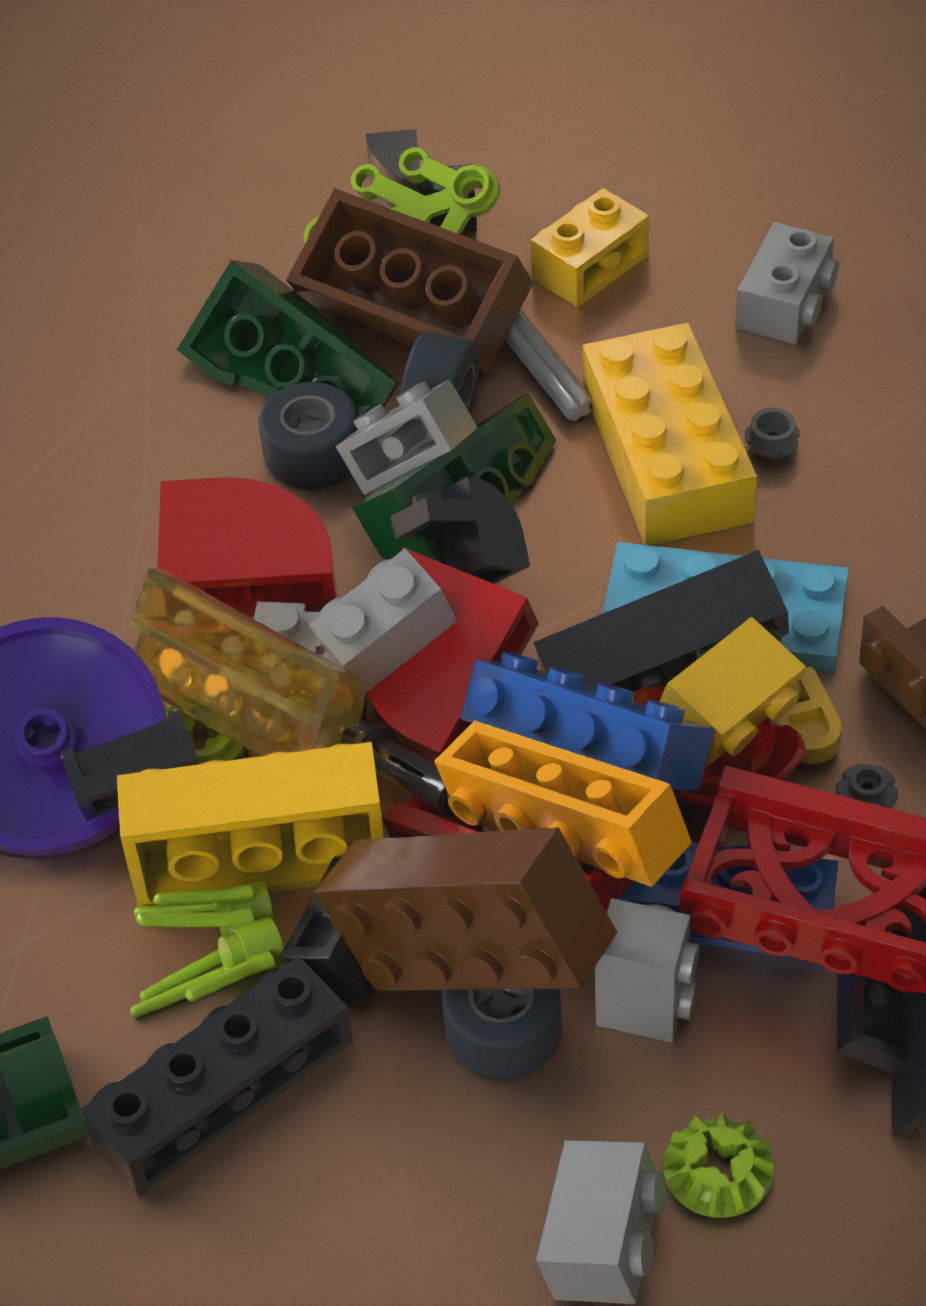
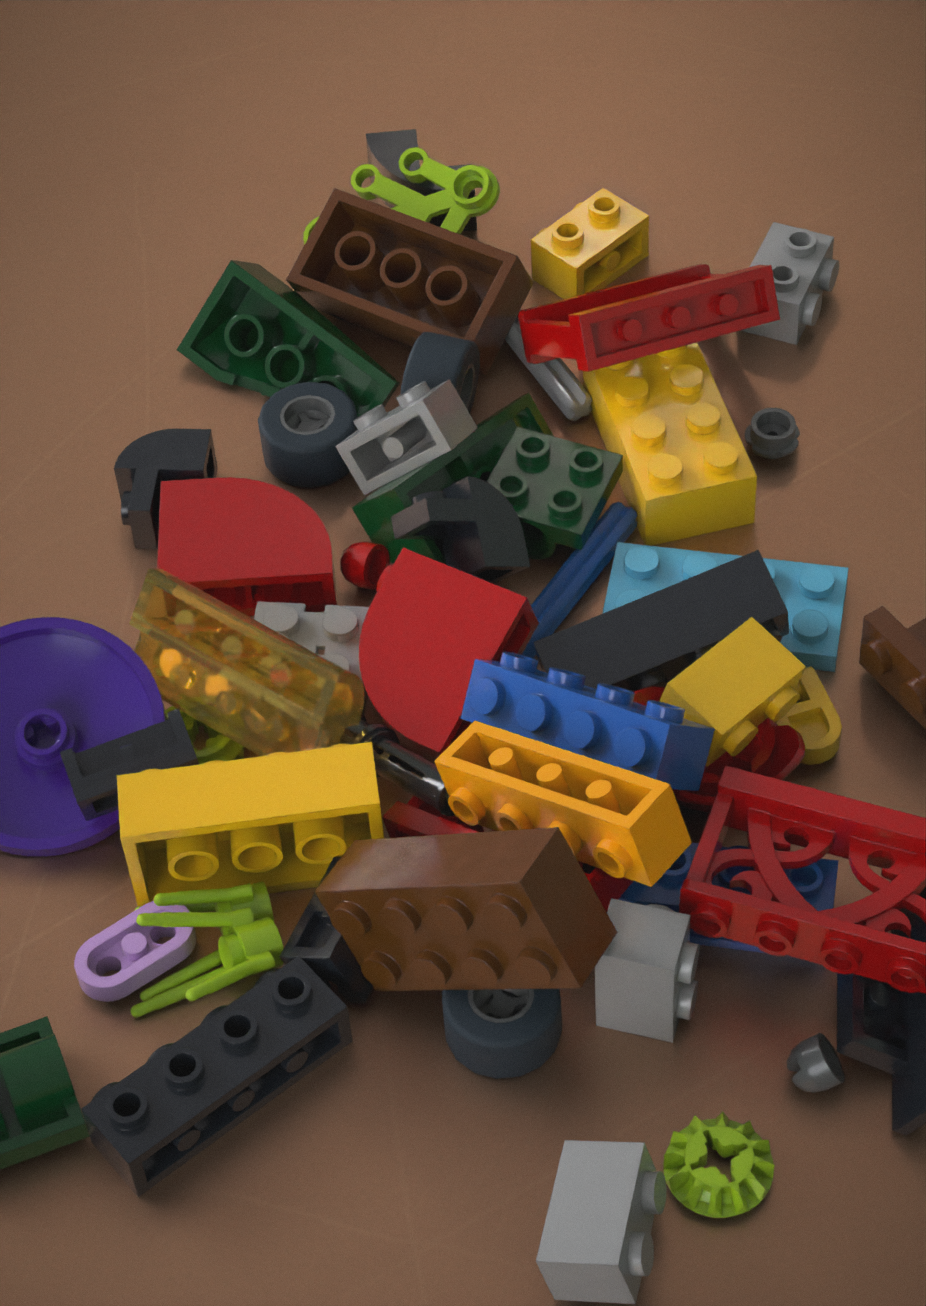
light grey brick [308,549,458,696] -> none
dark grey plate [836,764,898,808] -> none
none -> lavender plate [74,901,196,1002]
none -> black brick [114,429,218,549]
none -> red hinge [340,541,390,590]
none -> dark green plate [487,427,623,560]
none -> red fence [518,264,780,372]
none -> blue axle [522,502,637,658]
none -> dark grey hinge [787,1033,845,1093]

